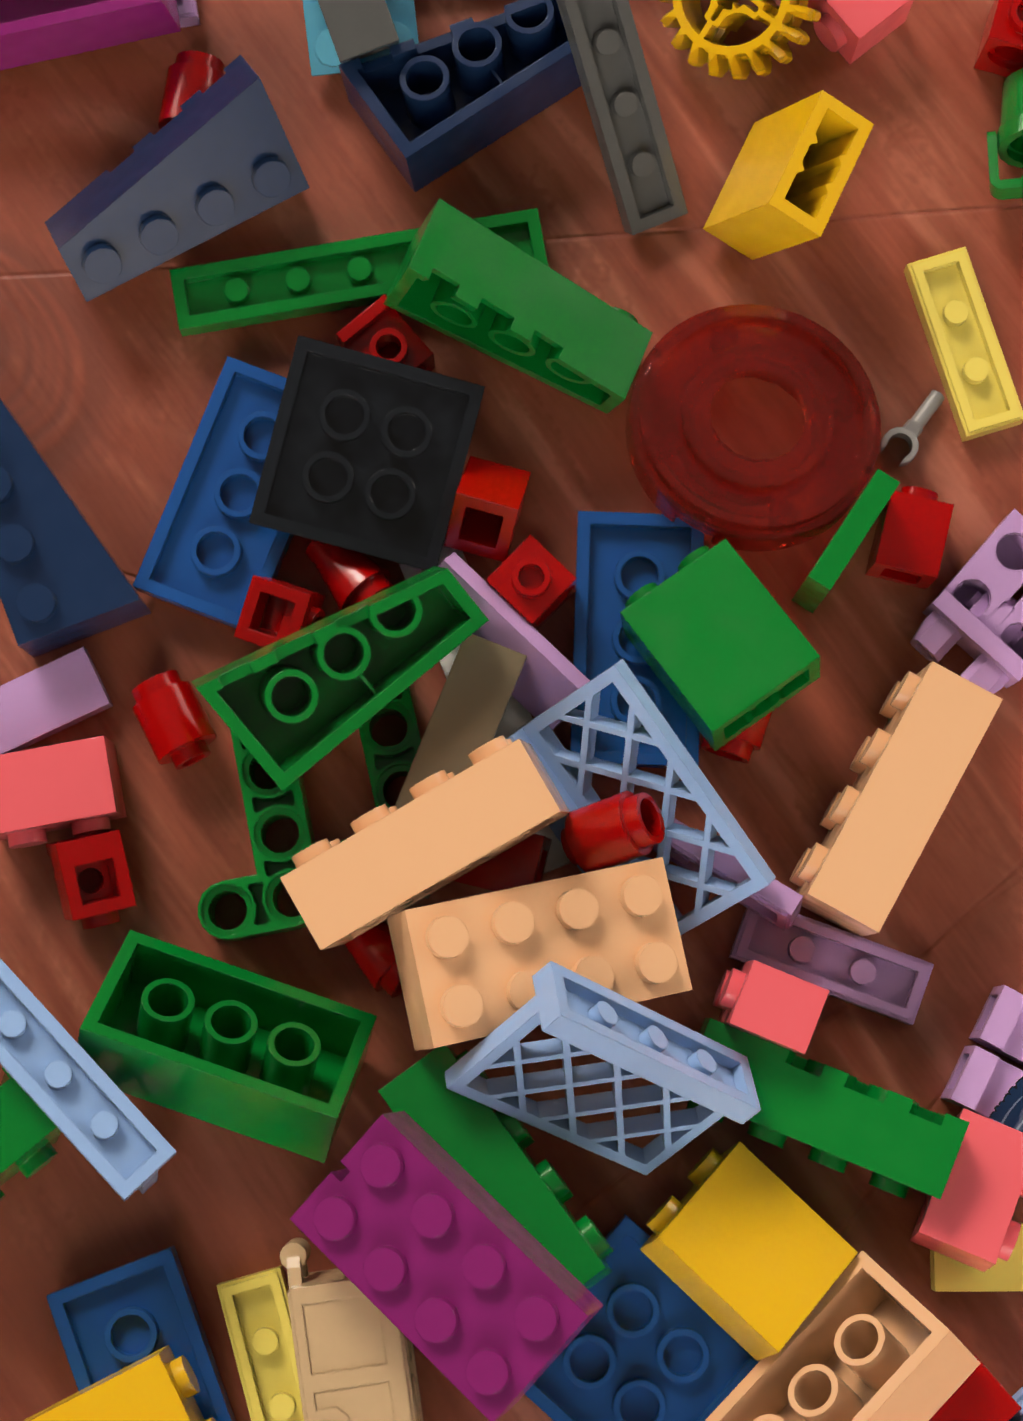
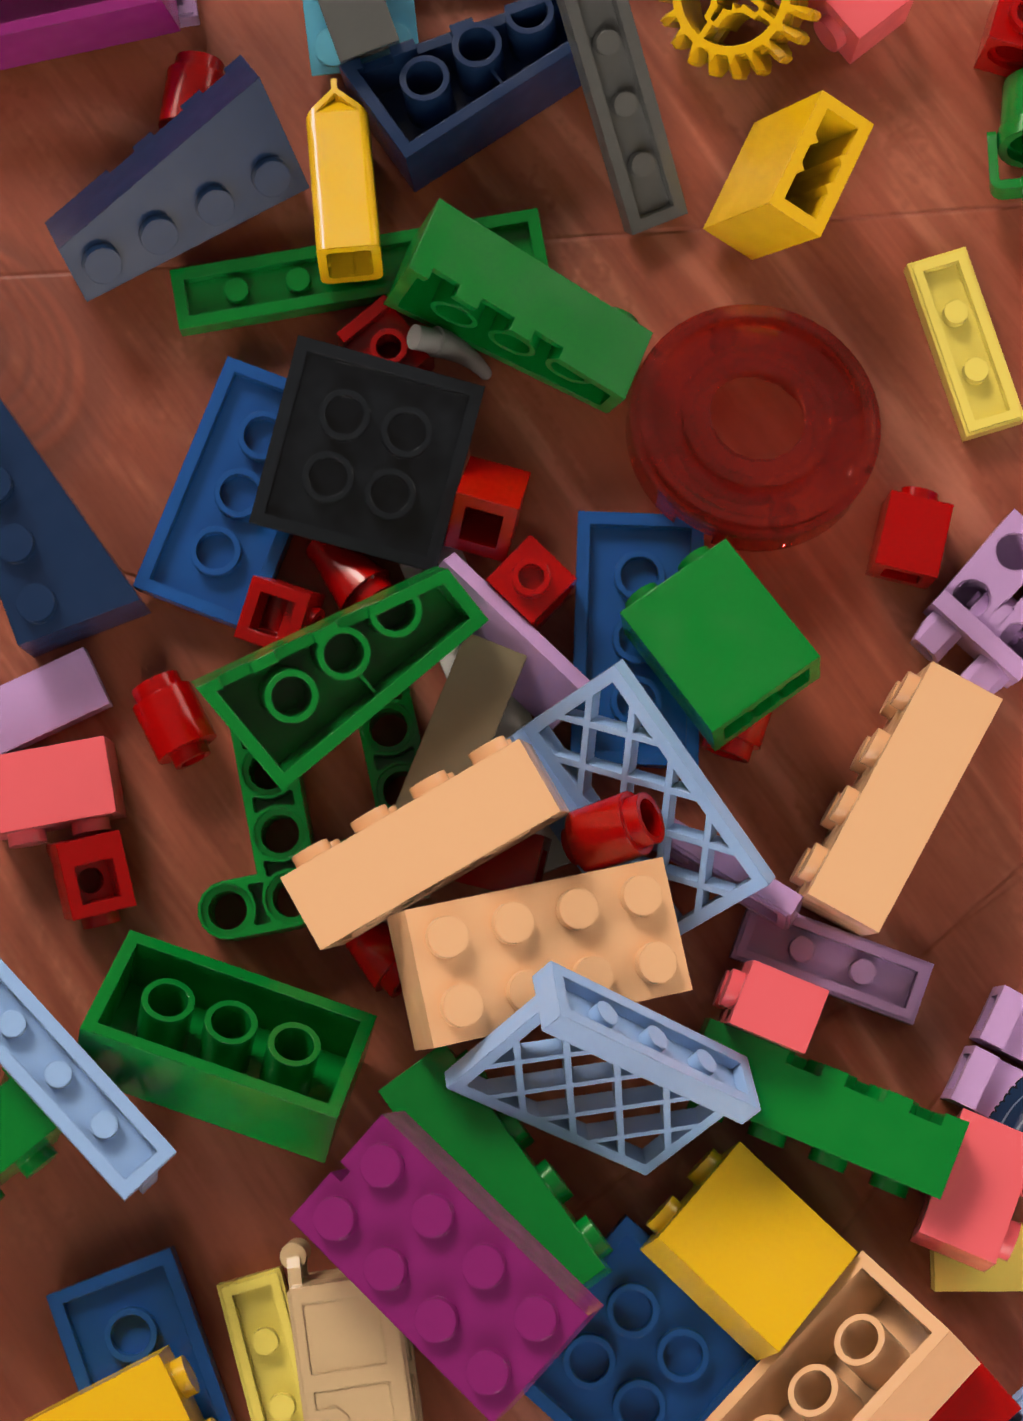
green tile [792,469,900,613] -> none
light grey hand [879,390,945,467] -> none
none -> yellow piece [306,78,383,284]
none -> light grey helmet [407,324,492,380]

